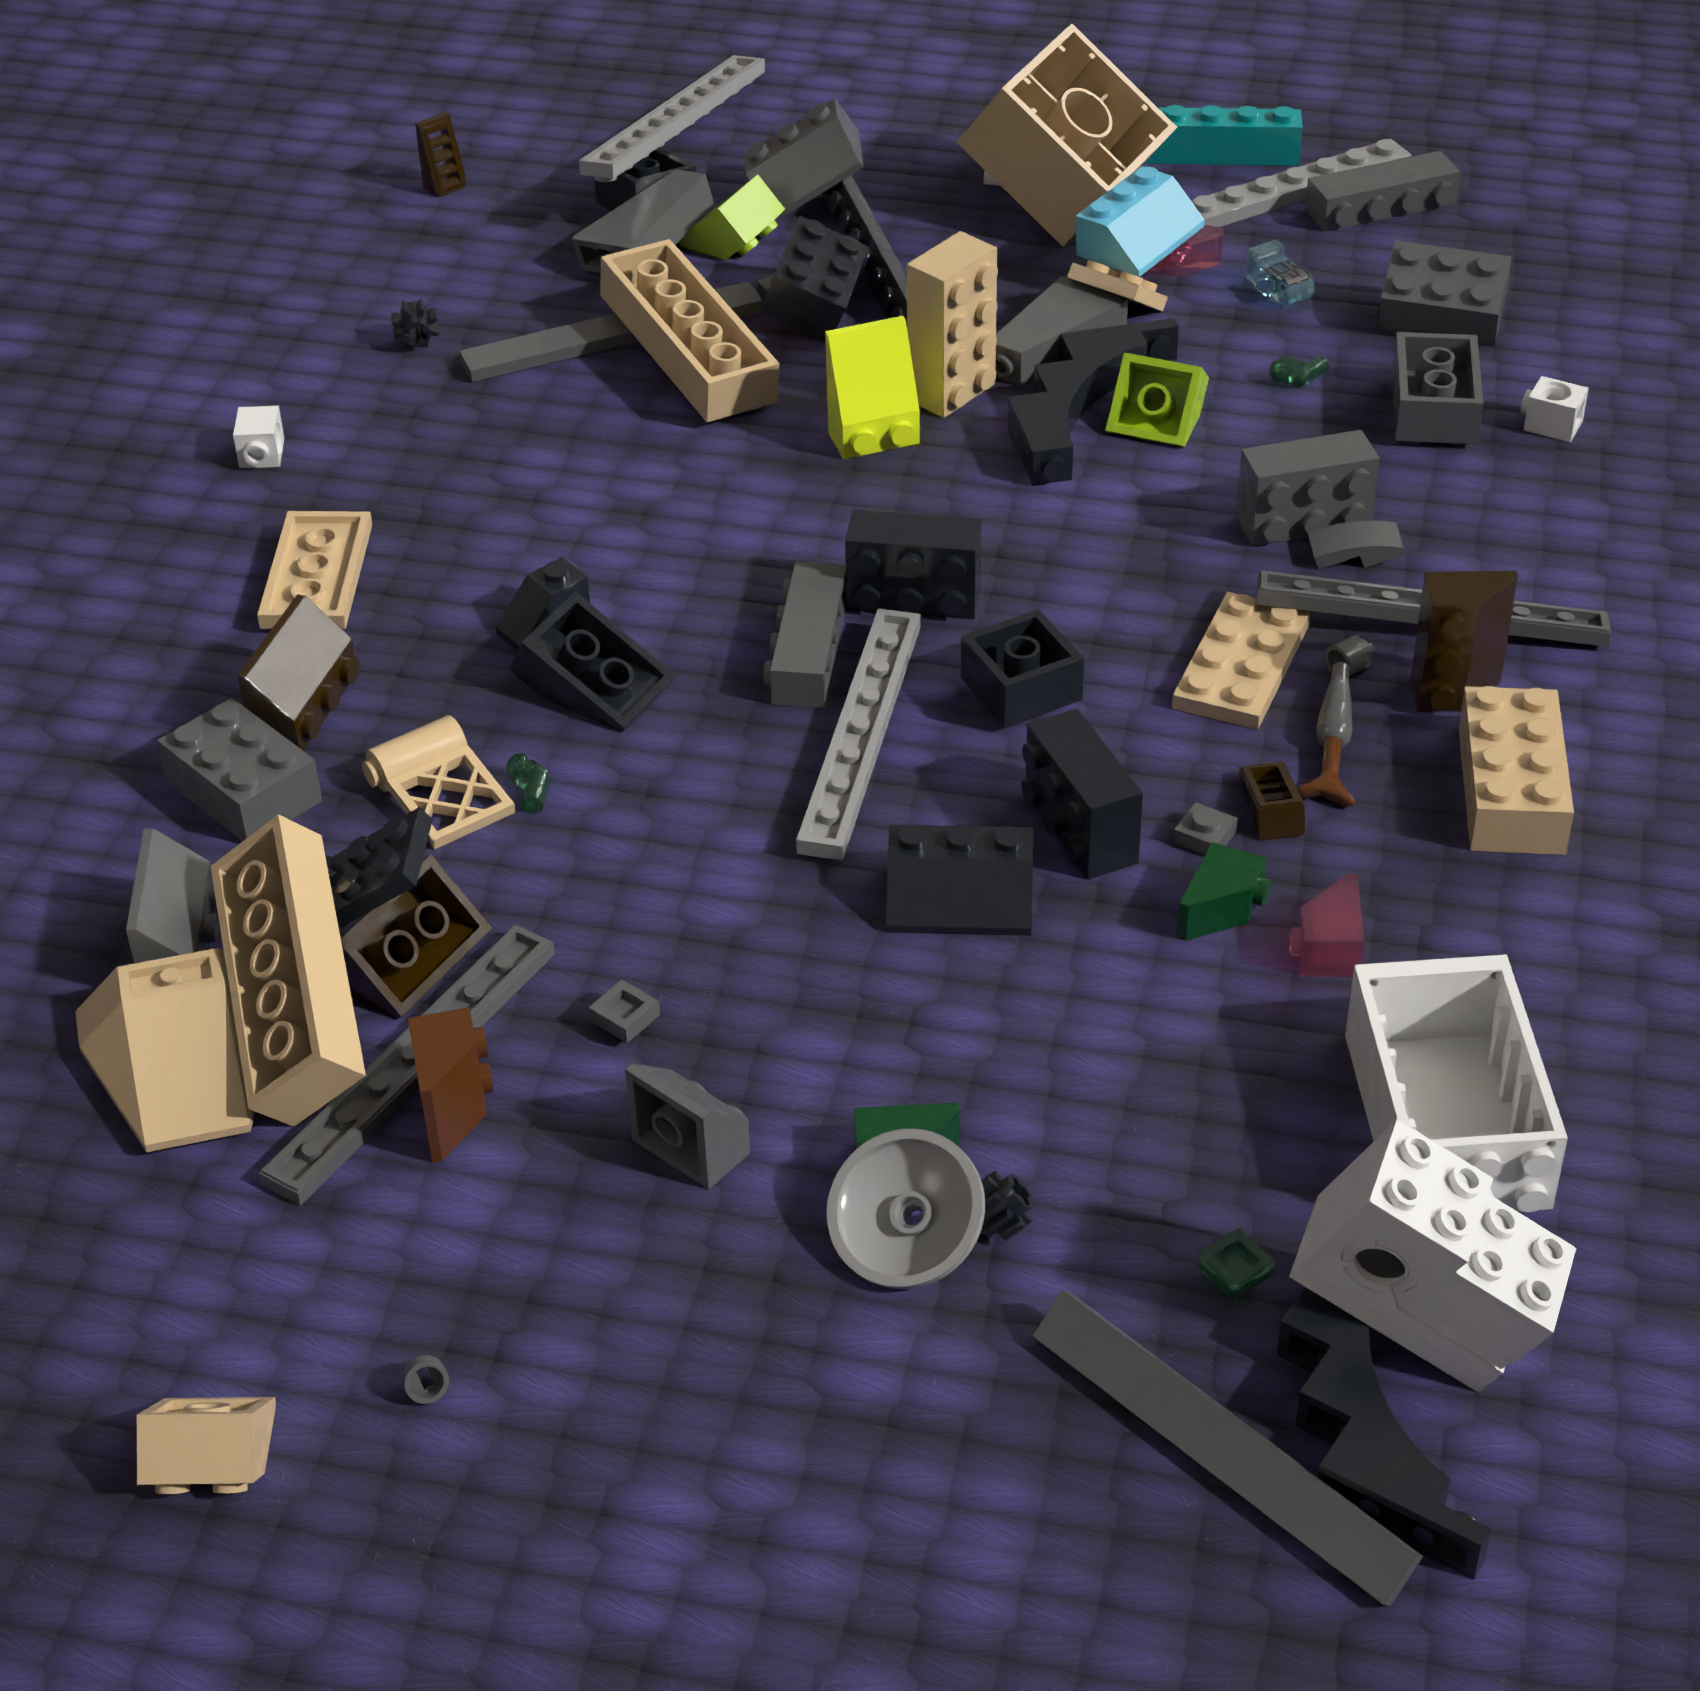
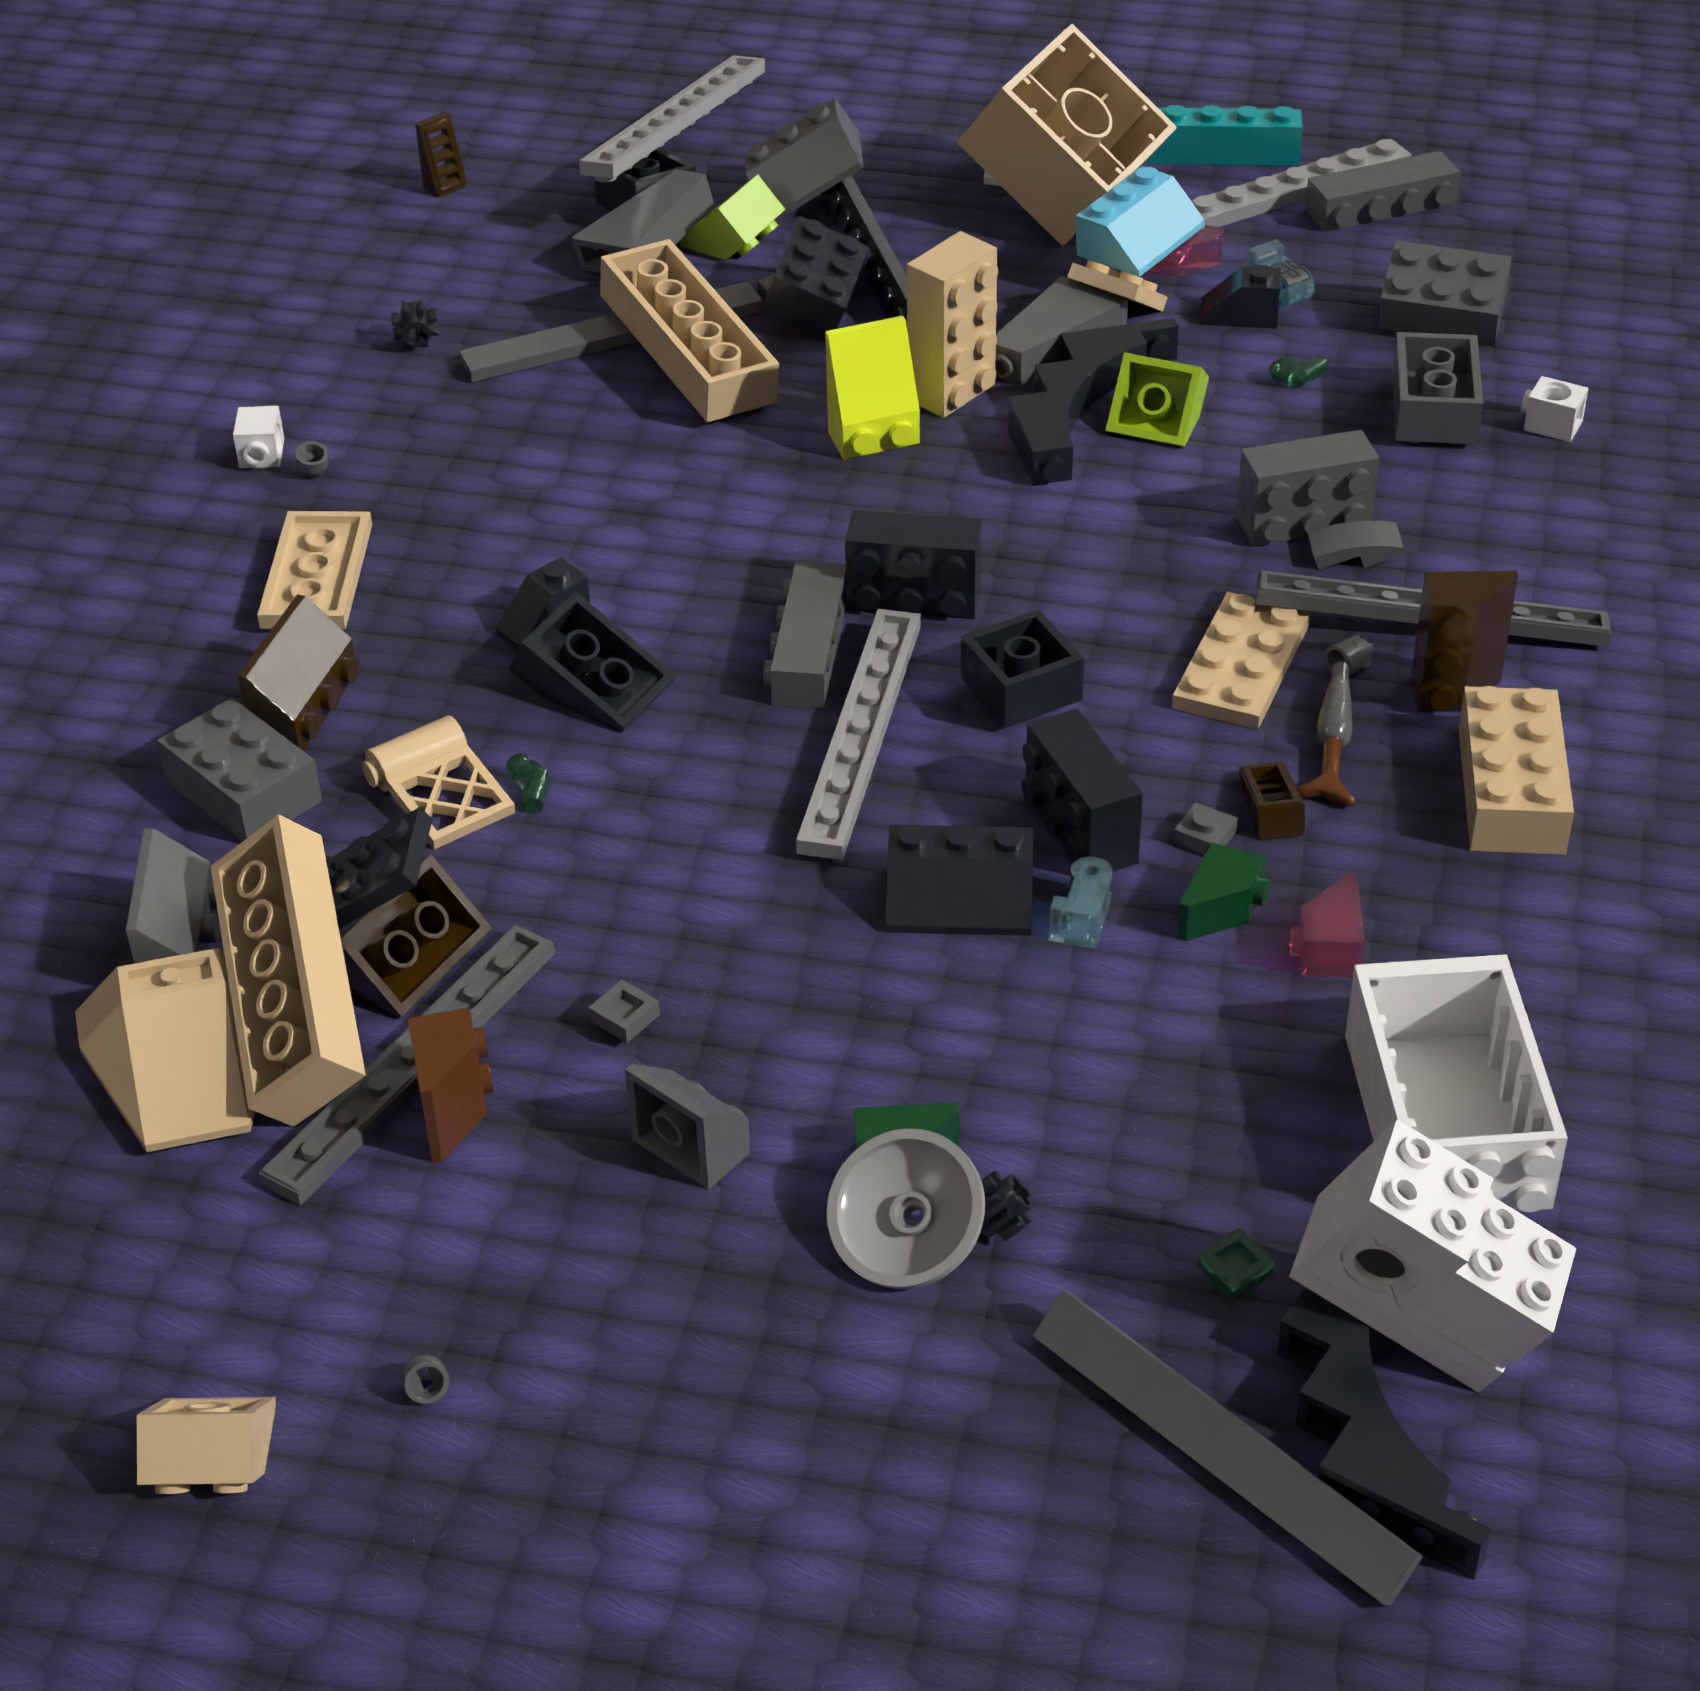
none -> dark grey hinge [295,441,329,477]
none -> clear light blue leg [1049,857,1112,949]
none -> black slope [1199,265,1281,329]

